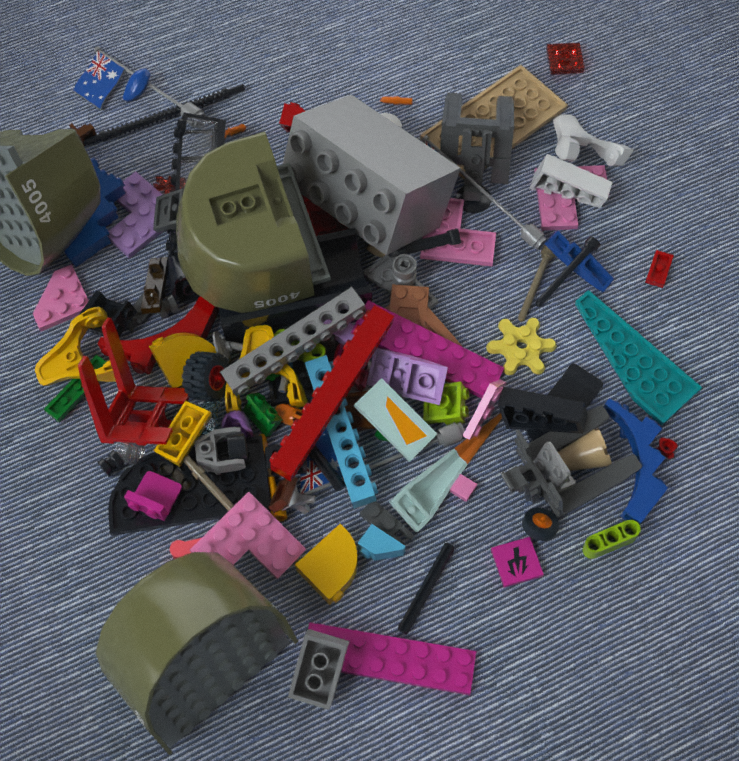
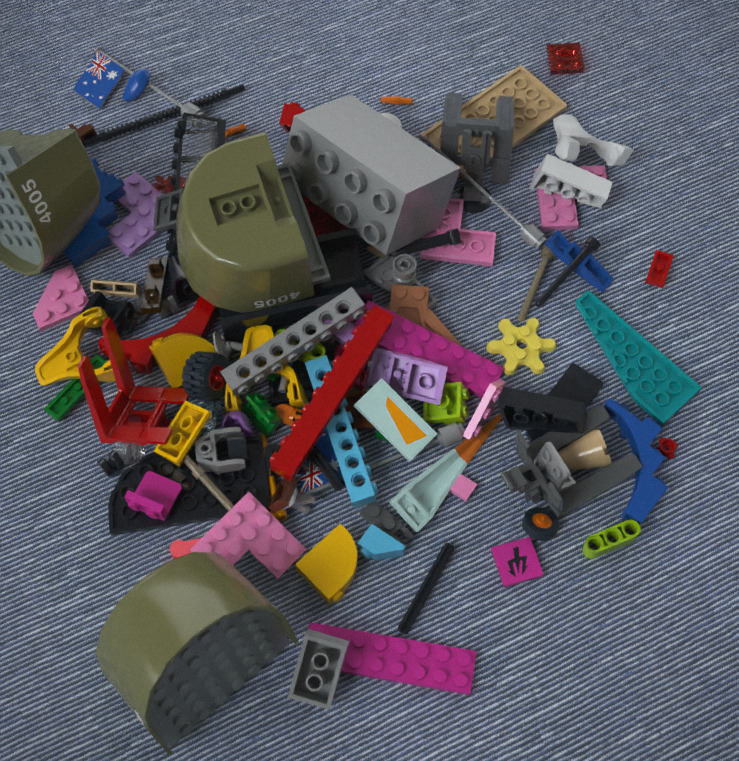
none -> tan piece [90,279,141,298]

